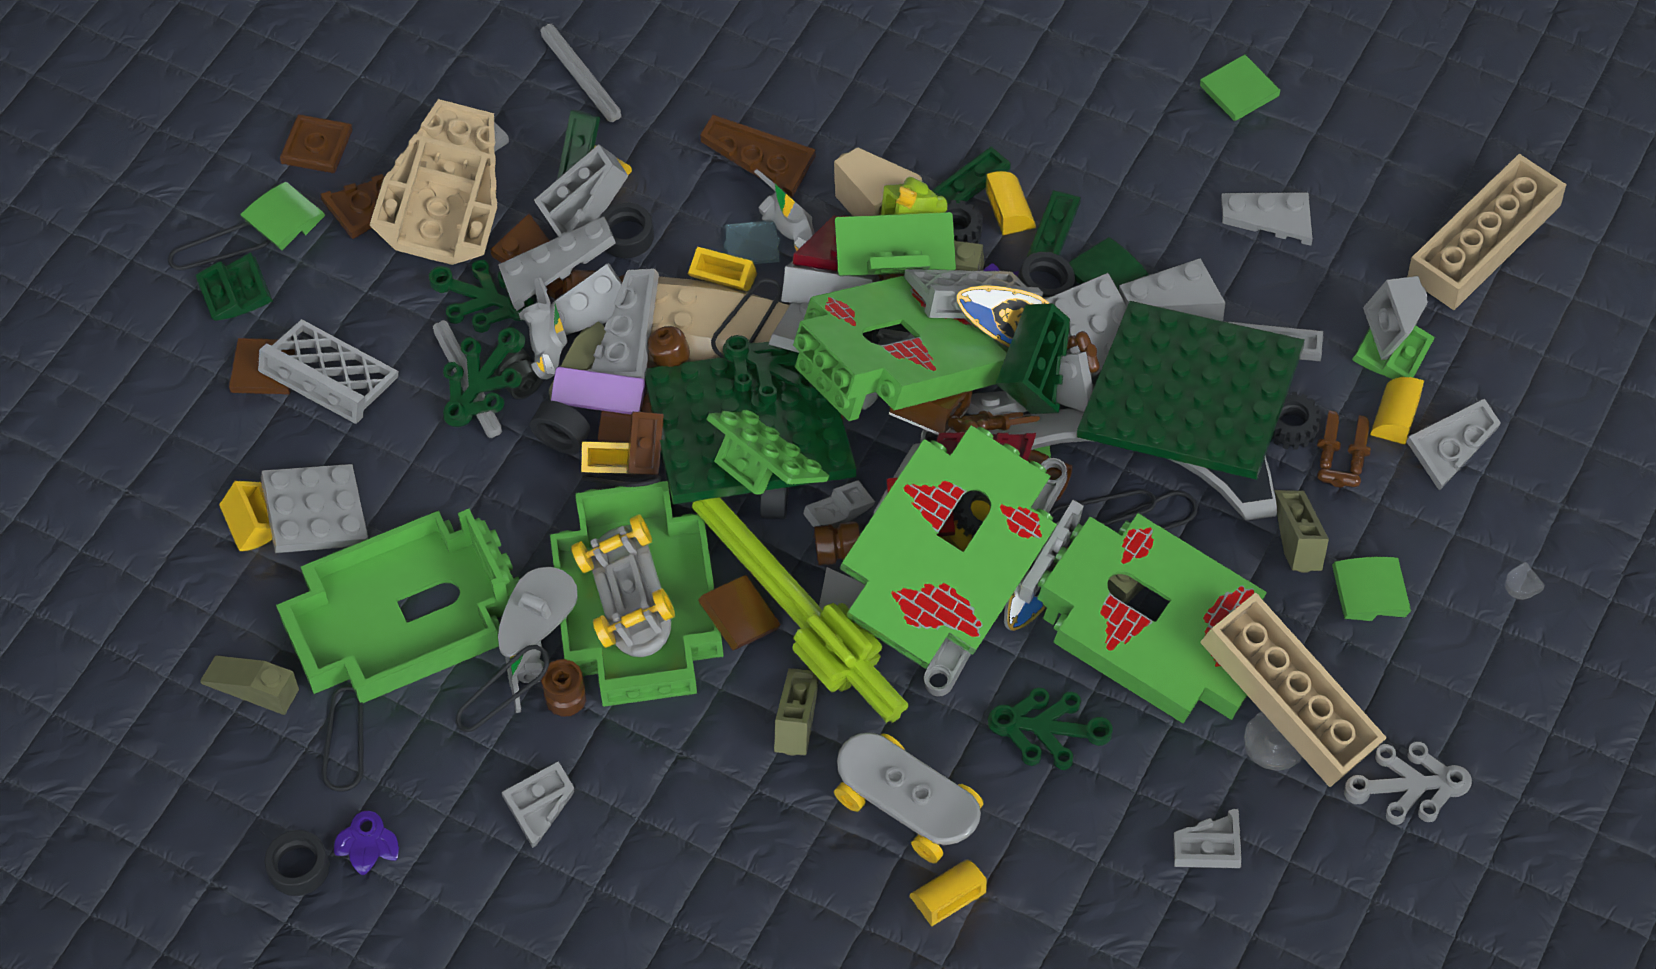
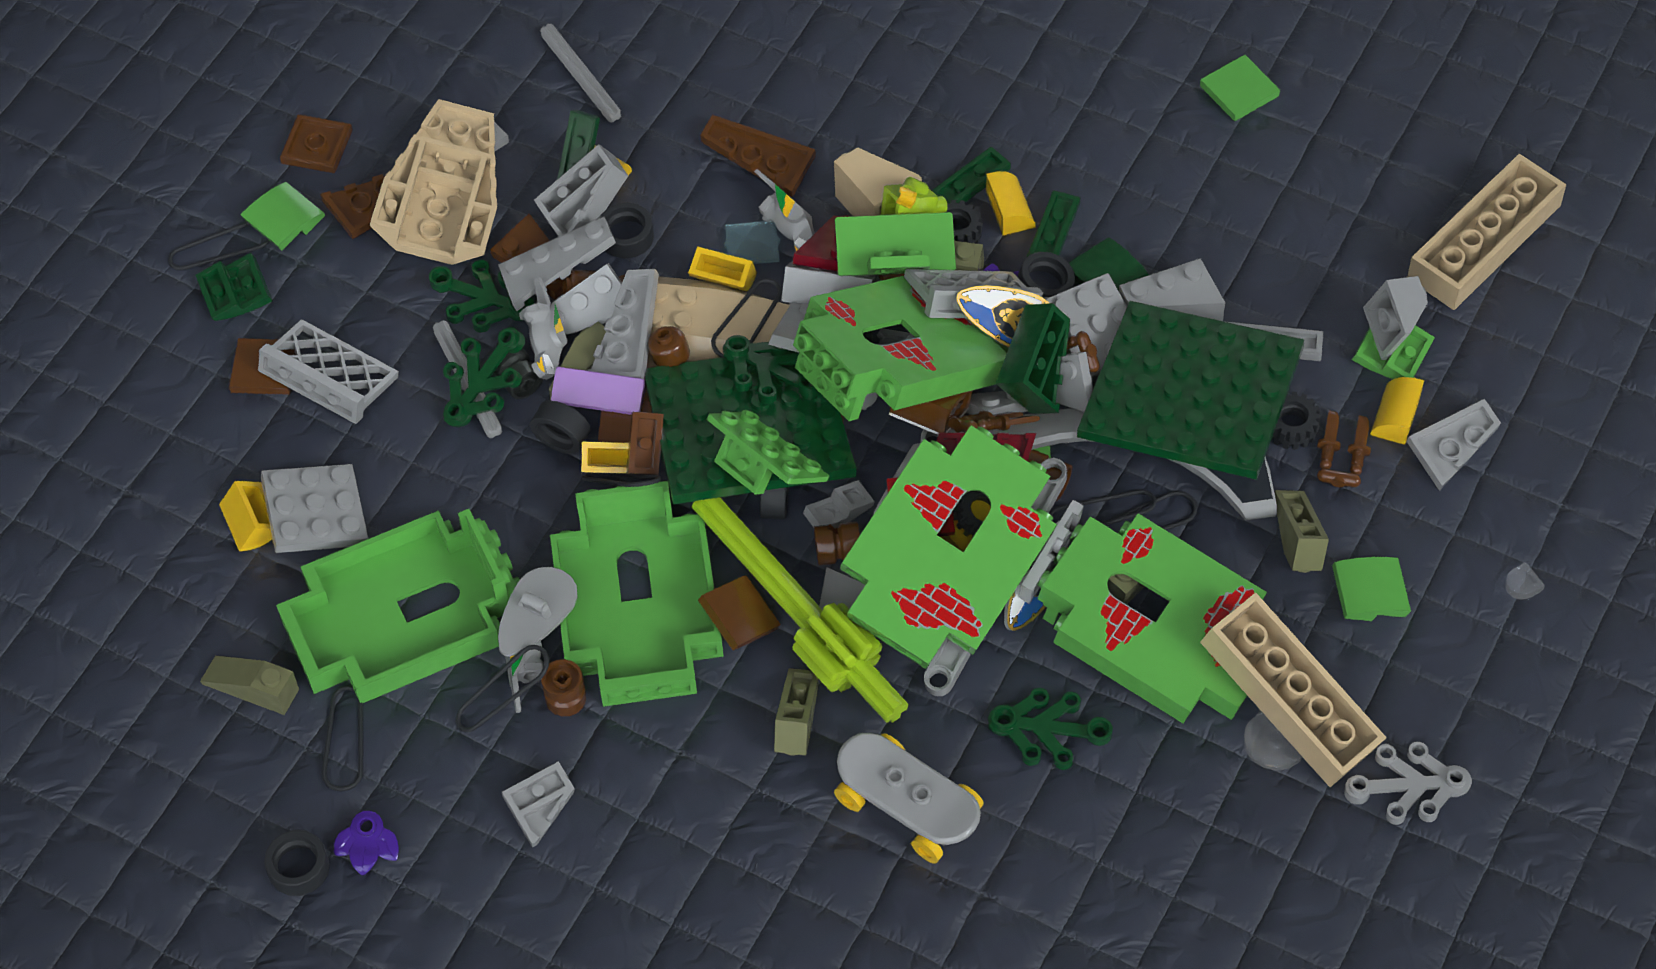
light grey piece [571,514,675,657] -> none
yellow brick [910,859,987,926] -> none
light grey wing [1173,809,1241,868] -> none
light grey wing [1221,193,1313,246] -> none

